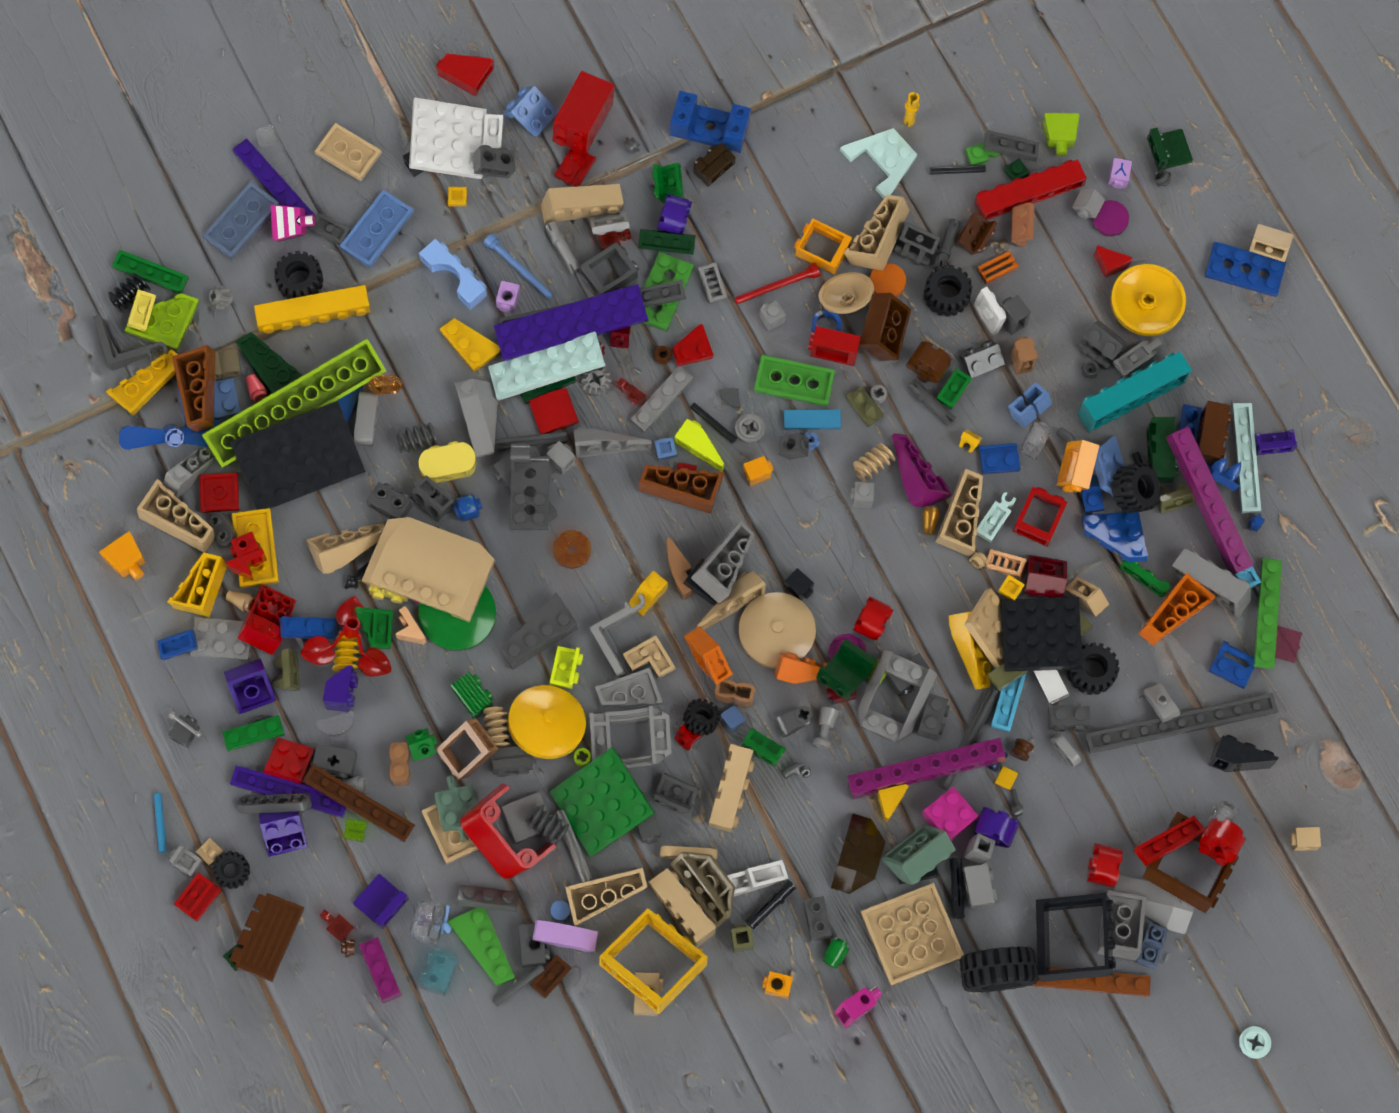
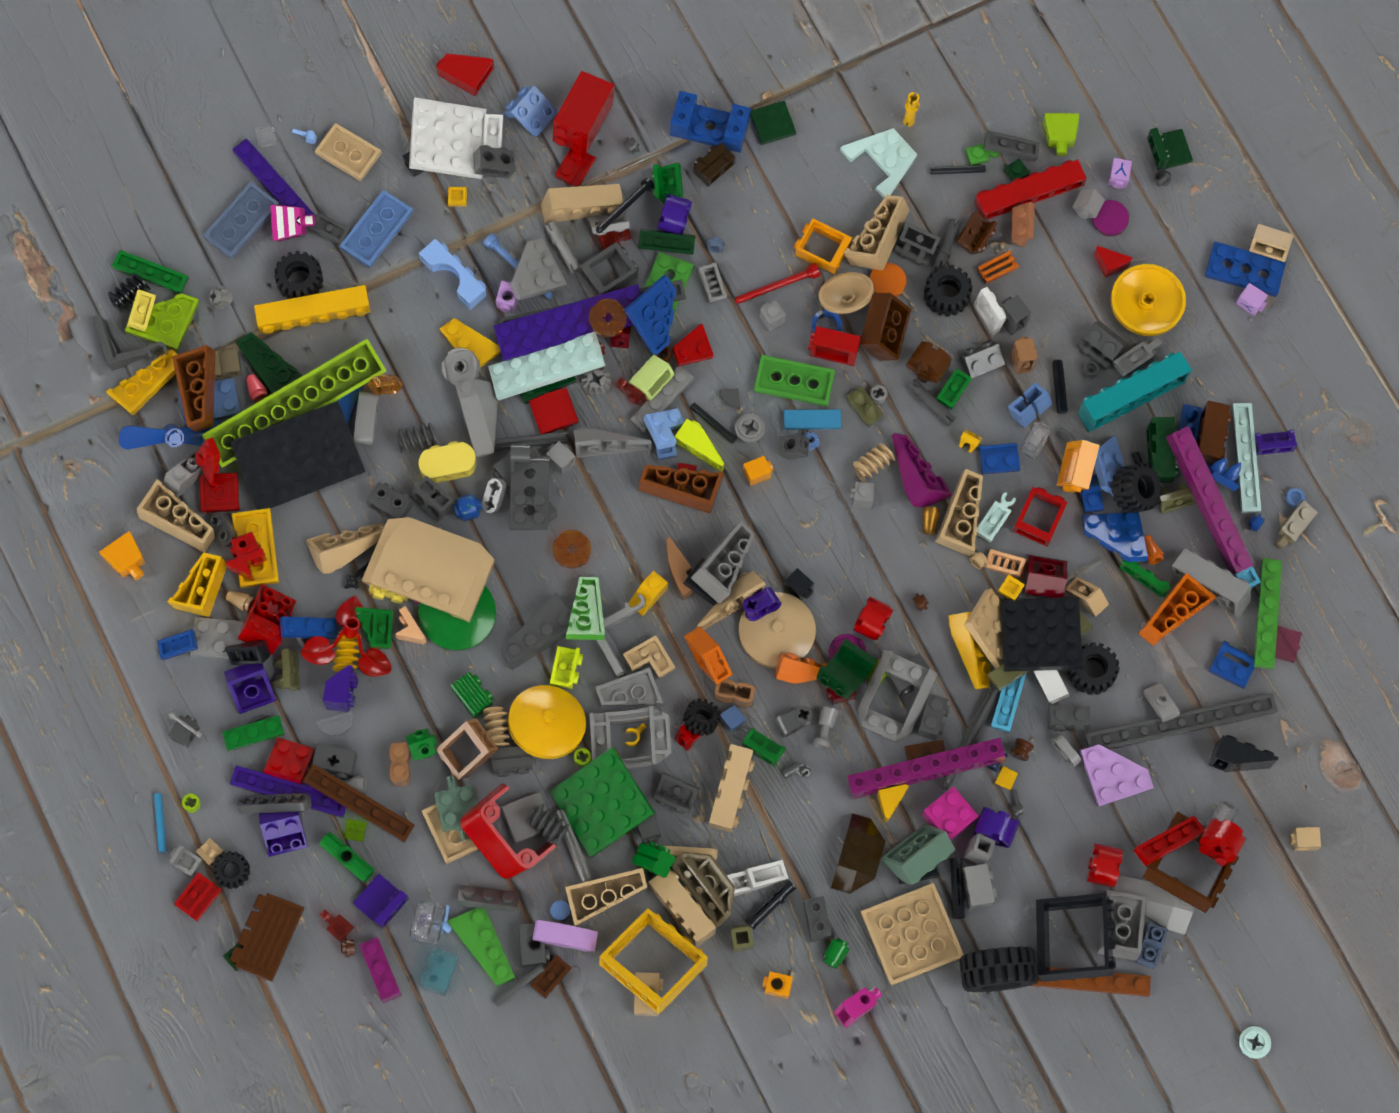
none -> lime bush [182,793,201,813]
none -> red wing [195,438,220,487]
none -> black slope [225,640,270,665]
none -> light blue hand [292,128,317,144]
none -> green piece [319,832,375,883]
none -> light grey plate [442,348,480,385]
none -> light grey beam [482,478,507,513]
none -> light grey plate [510,238,567,300]
none -> bright green wing [566,577,605,640]
none -> clear orange plate [589,298,627,337]
none -> black bar [596,178,654,233]
none -> blue plate [624,275,676,355]
none -> yellow piece [625,723,647,747]
none -> yellowish green piece [629,355,675,402]
none -> green brick [632,841,676,878]
none -> light blue plate [643,408,684,450]
none -> sand blue plate [707,236,725,253]
none -> dark purple piece [743,587,782,621]
none -> dark green tile [750,100,796,145]
none -> reddish brown plate [904,740,945,761]
none -> reddish brown plate [912,593,929,611]
none -> black axle [1052,360,1068,414]
none -> lavender plate [1079,744,1154,806]
none -> orange cone [1144,535,1163,565]
none -> lavender brick [1236,283,1268,316]
none -> dark tan hinge [1274,500,1318,549]
none -> medium blue tile [1285,488,1305,508]

